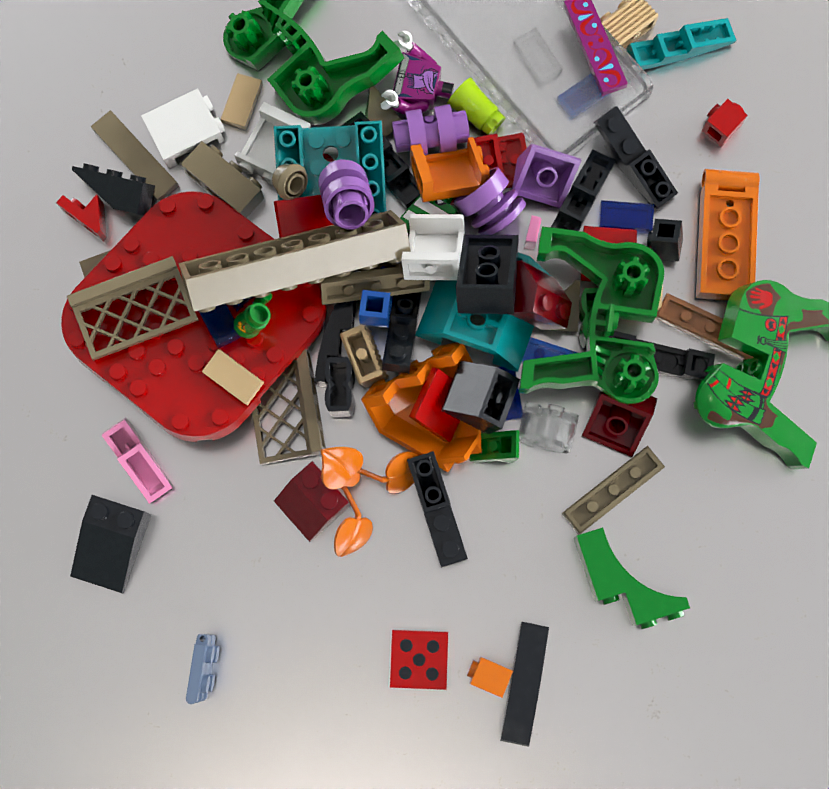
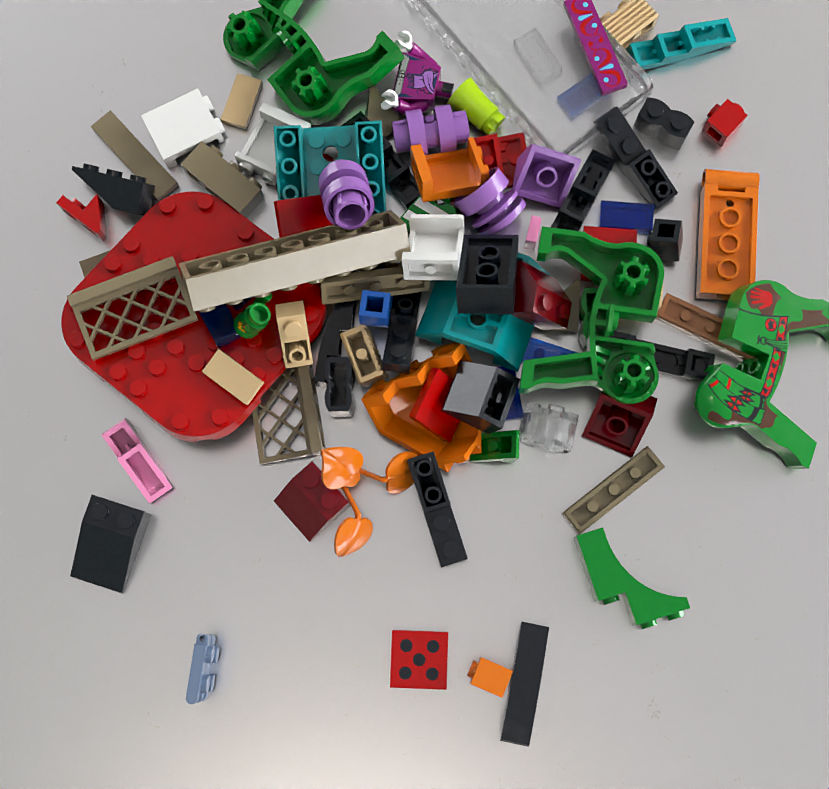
dark tan cone [272,164,308,200] -> none
none -> tan slope [275,300,313,368]
none -> black brick [634,98,694,150]

